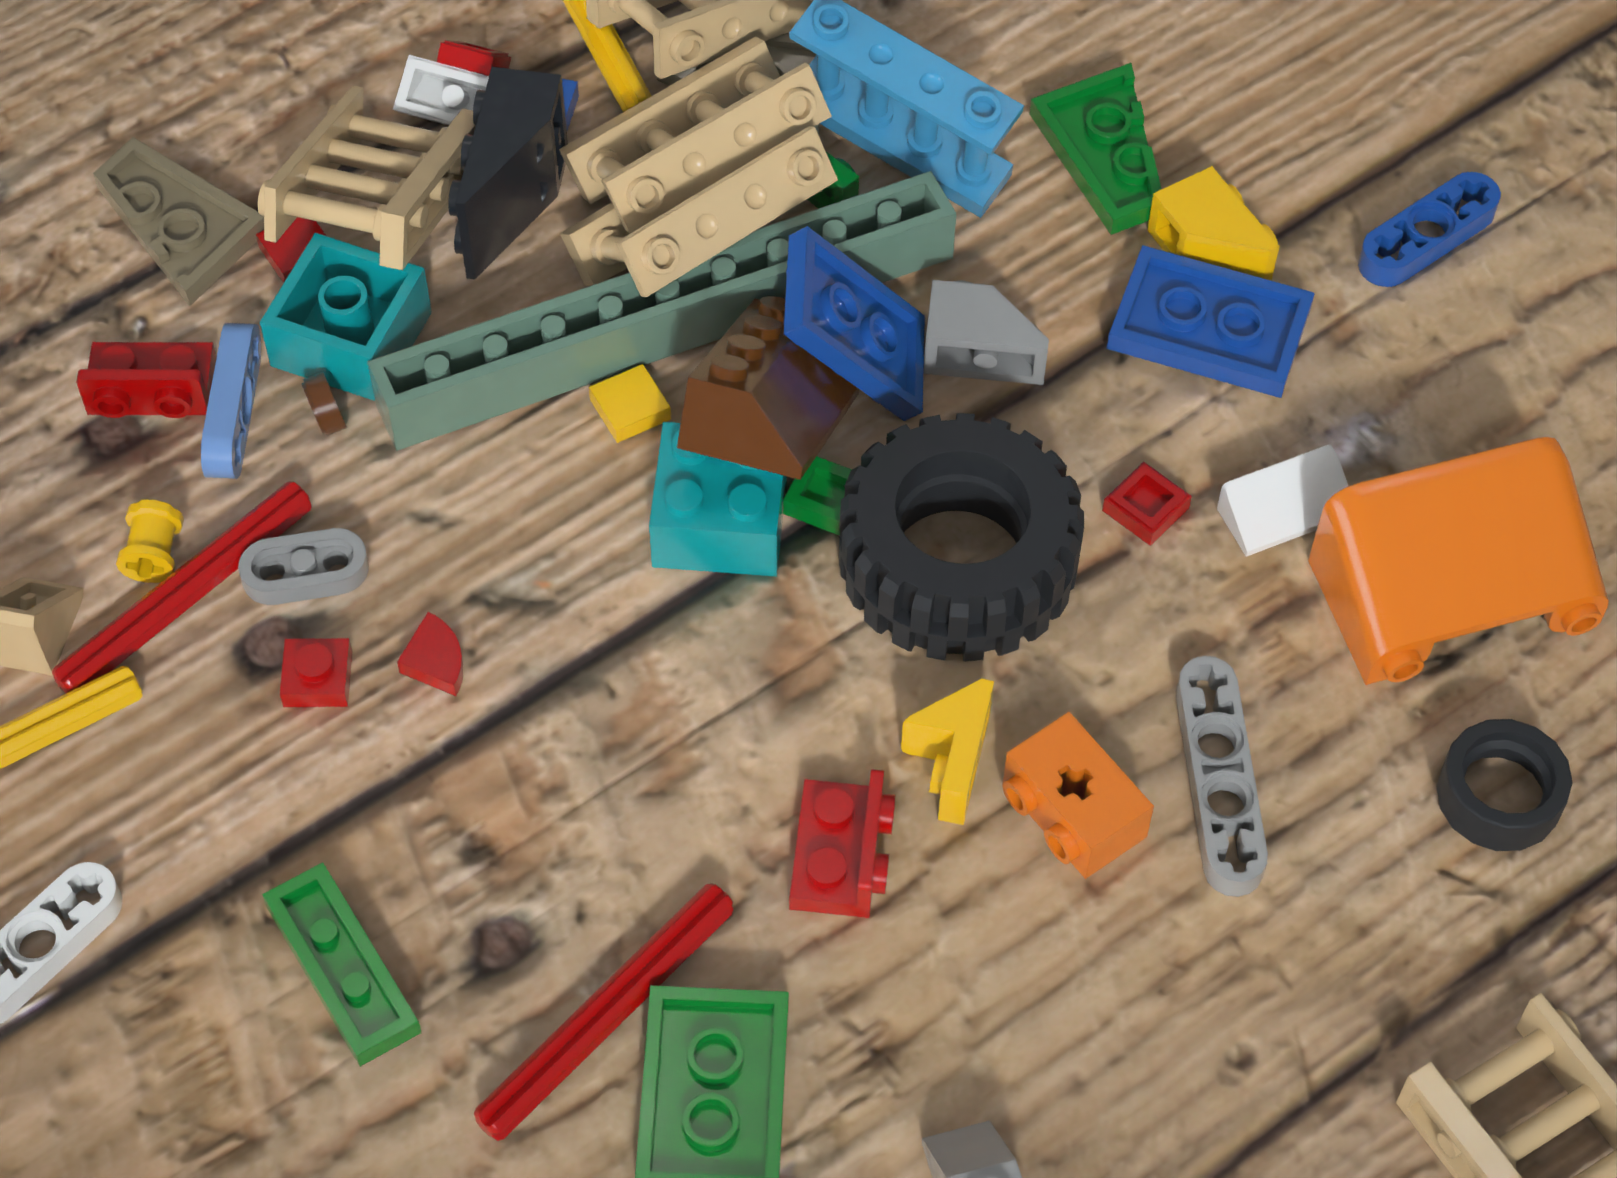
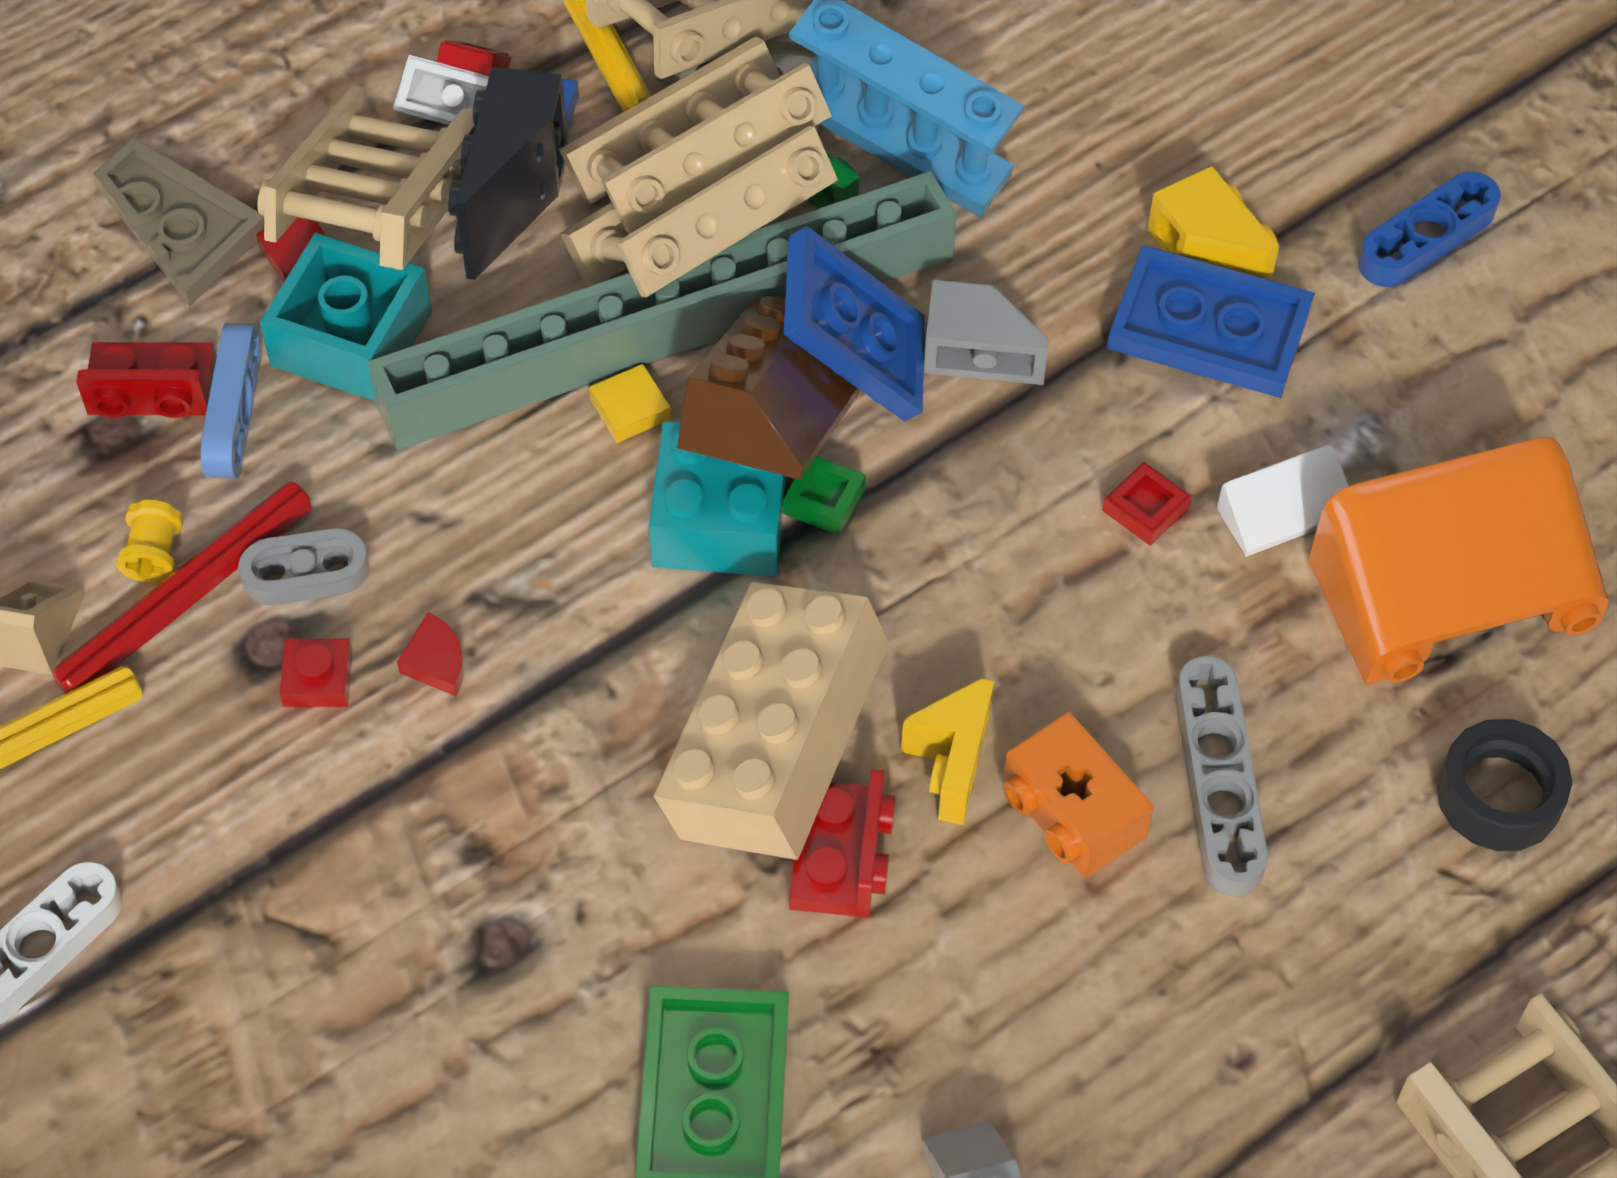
green plate [262,862,422,1067] -> none
reddish brown tile [301,371,347,436] -> none
red axle [474,883,734,1141] -> none
black tyre [839,413,1084,662] -> none
green wing [1029,63,1162,235] -> none
none -> tan brick [654,582,889,860]

